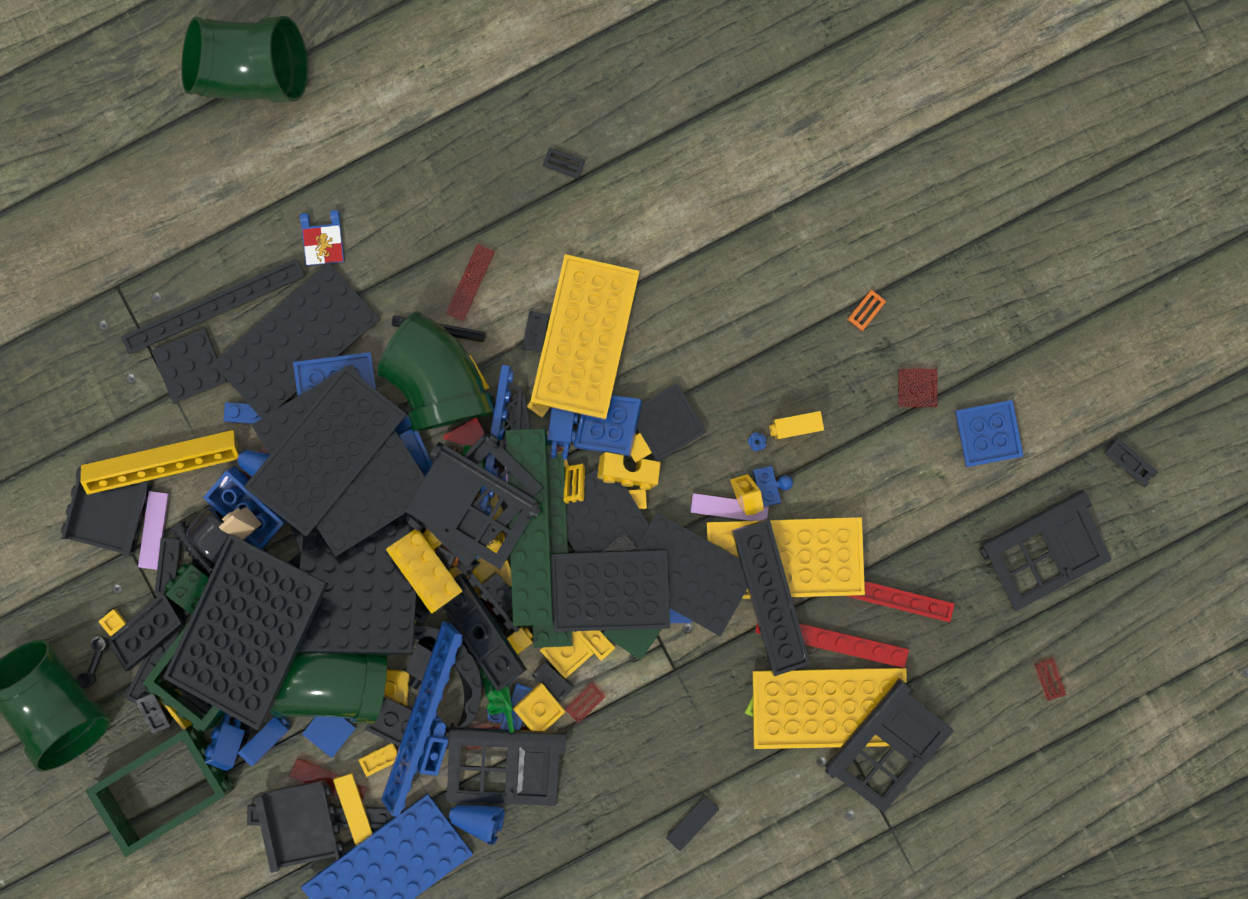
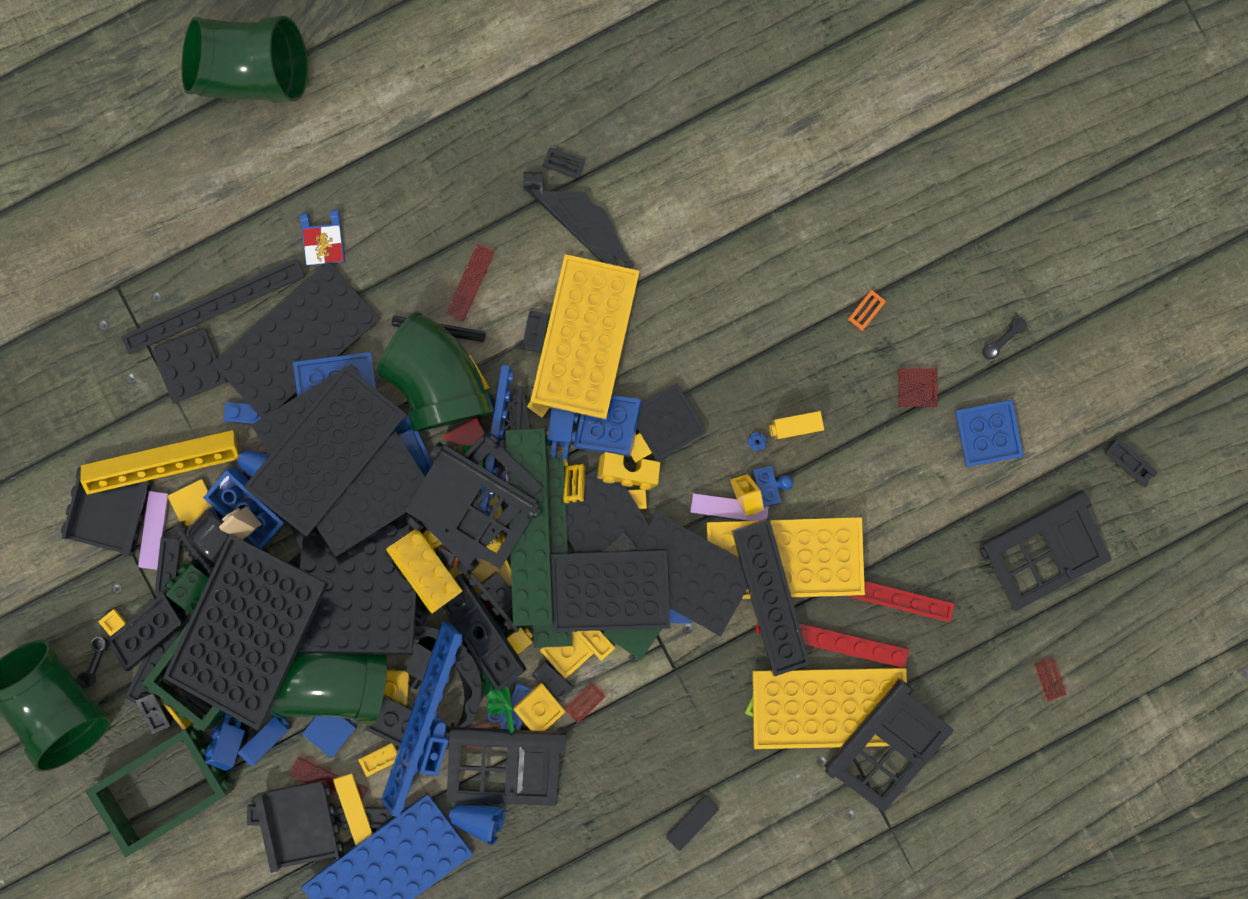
none -> yellow tile [168,479,212,526]
none -> black wing [523,172,634,269]
none -> black bar [982,318,1026,360]

